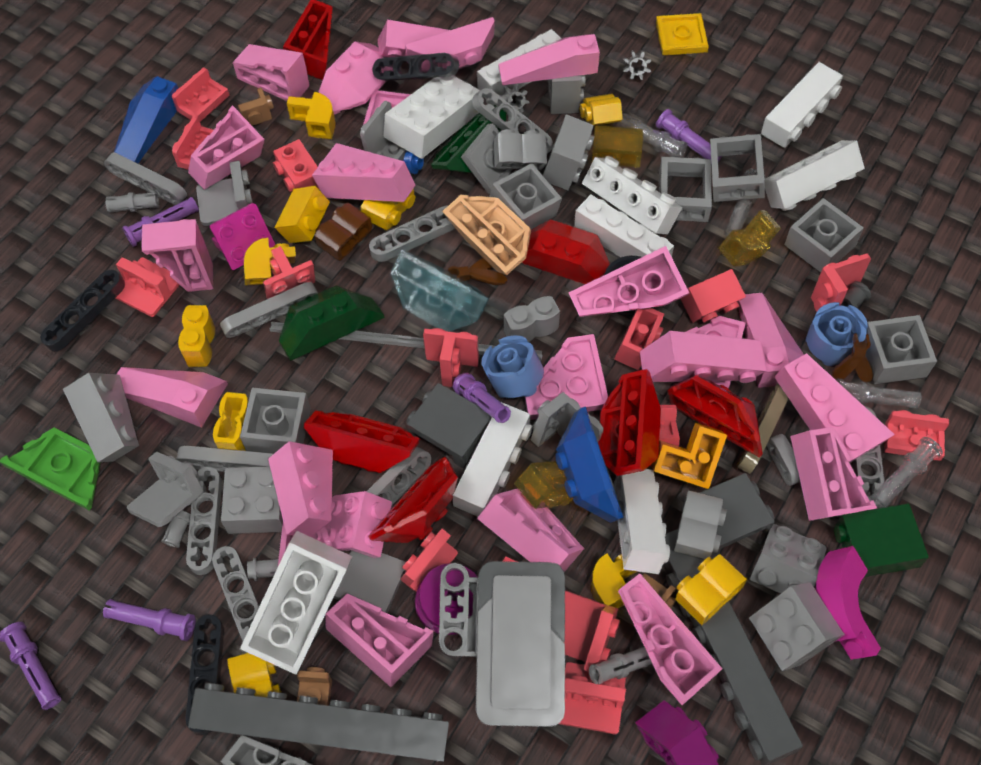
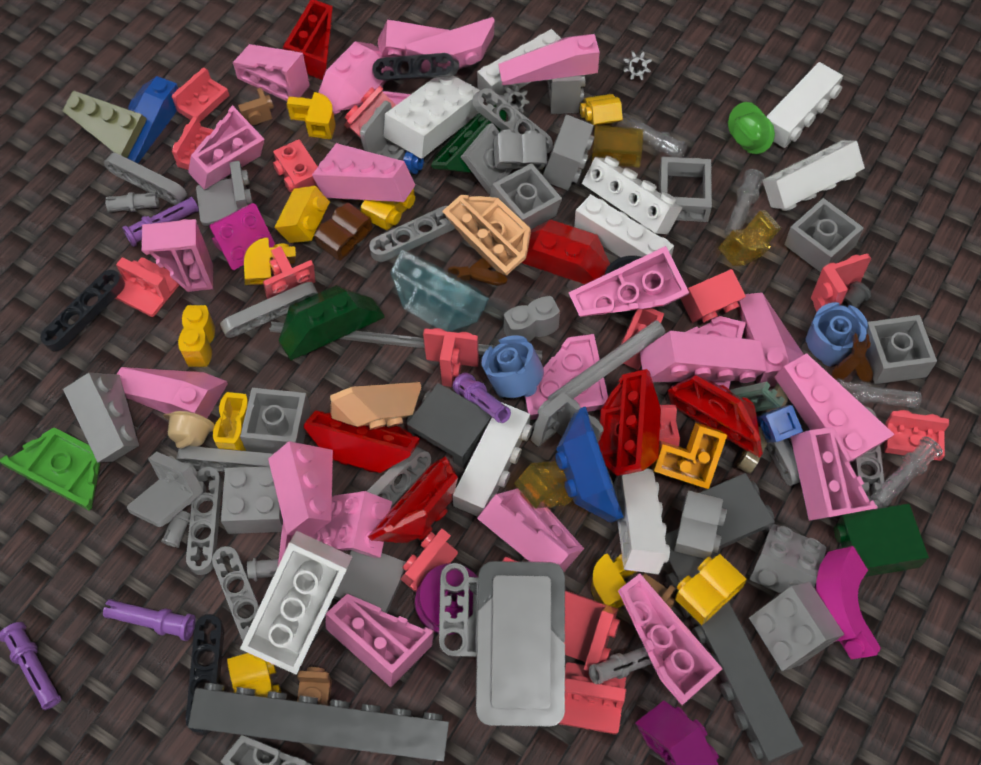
yellow tile [656,13,708,55] -> none
medium lavender pin [656,109,722,162] -> none
light grey window [710,134,765,202] -> none
none -> wing [62,91,147,158]
none -> tan piece [163,411,215,449]
none -> light nougat wedge [330,382,421,429]
none -> coral bracket [345,86,396,138]
none -> light grey axle [548,320,665,402]
none -> bright green piece [728,102,775,154]
none -> sand green tile [730,382,785,412]
none -> brick [757,405,803,443]

